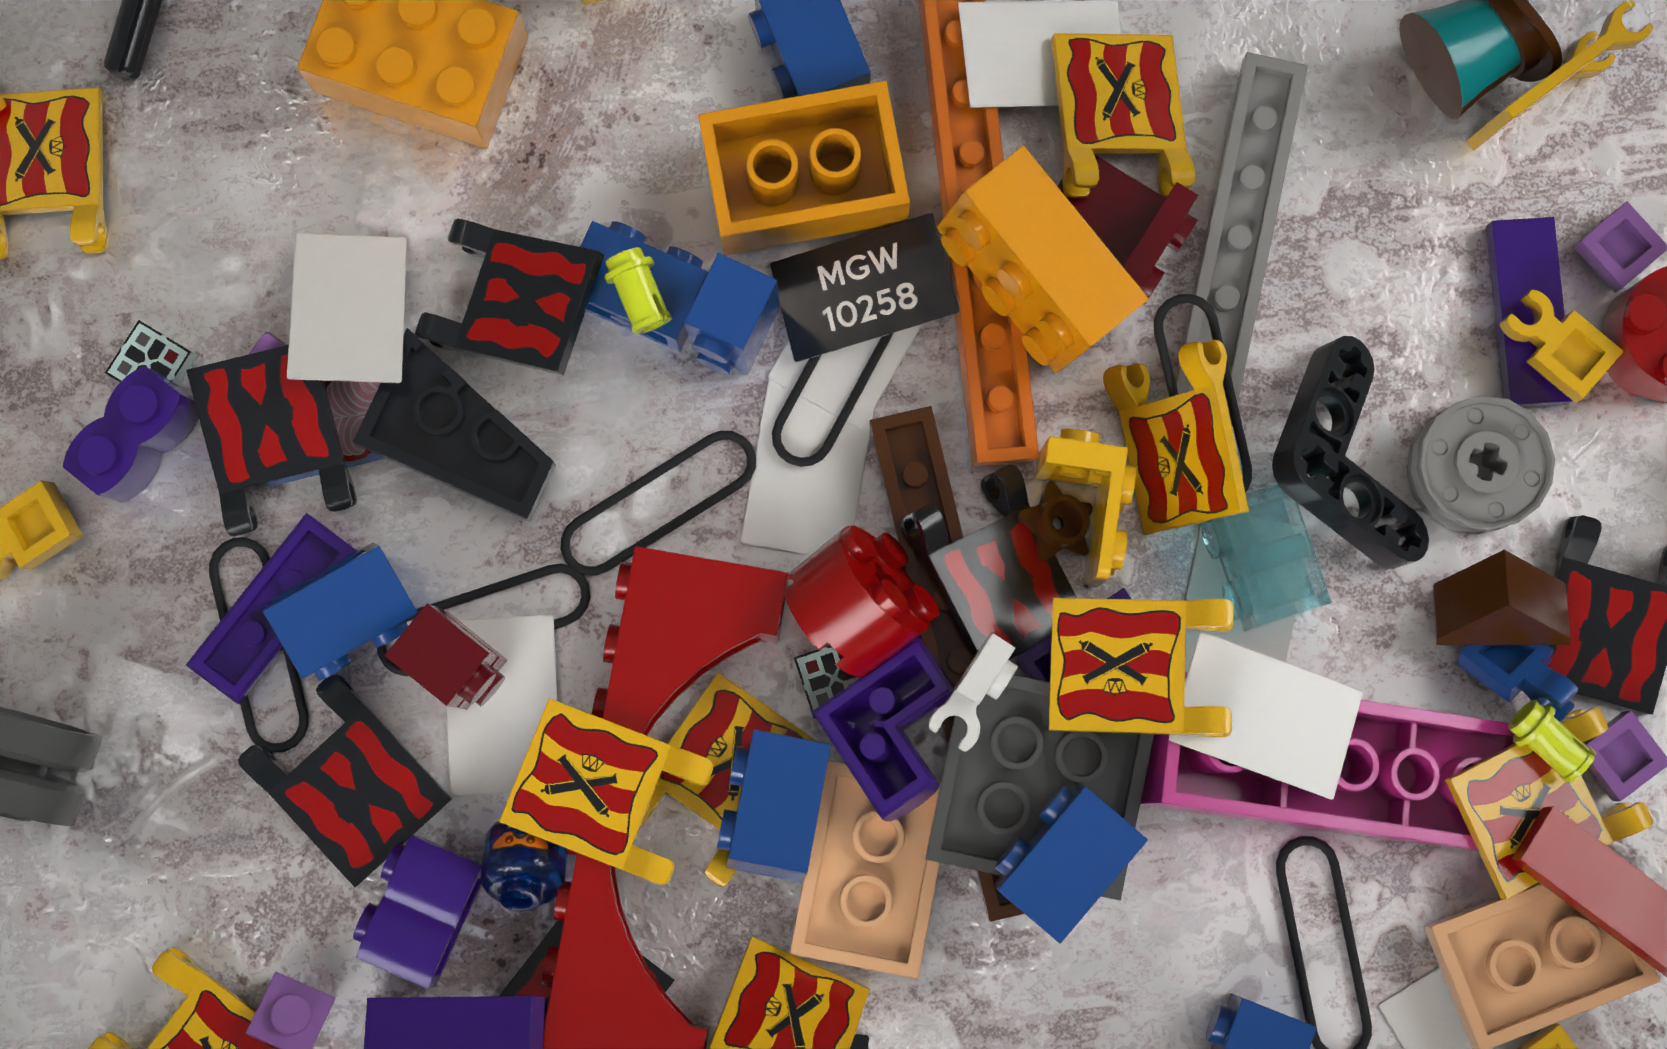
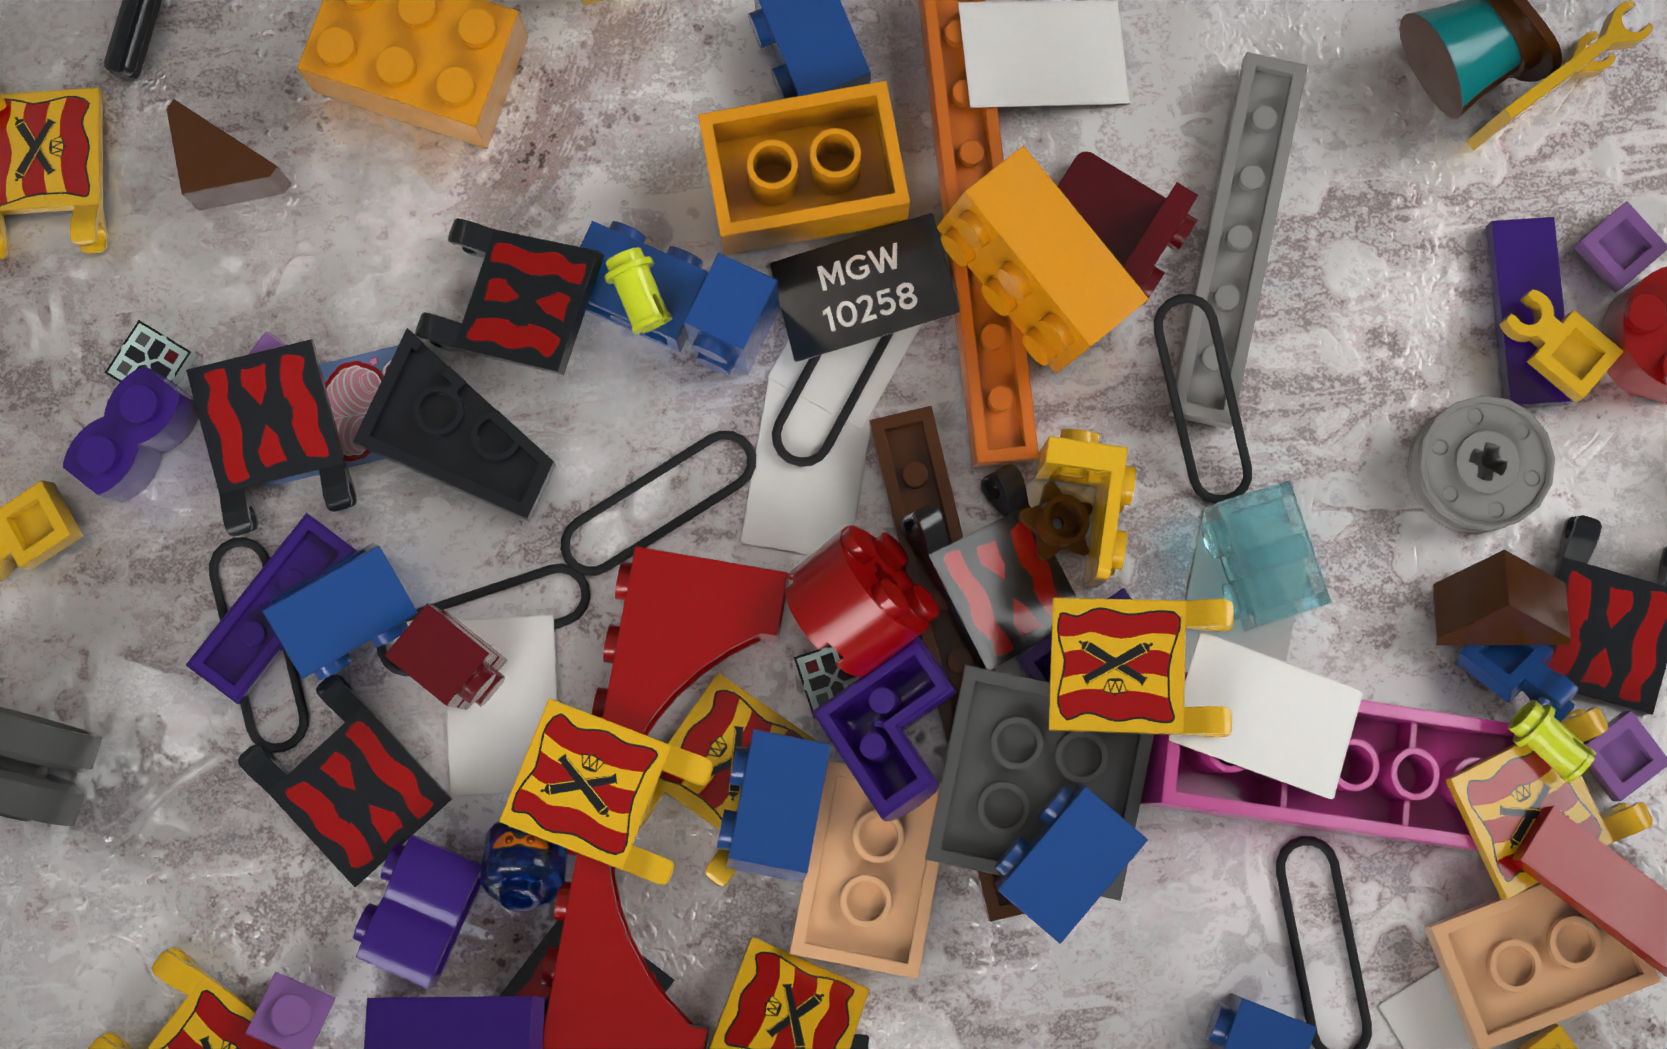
white sticker [287,233,407,383] -> none
white plate [928,633,1018,752] -> none
flag [1051,33,1195,198] -> none
yellow flag [1103,340,1249,535] -> none
black beam [1272,336,1429,569] -> none
none -> reddish brown slope [167,99,292,211]

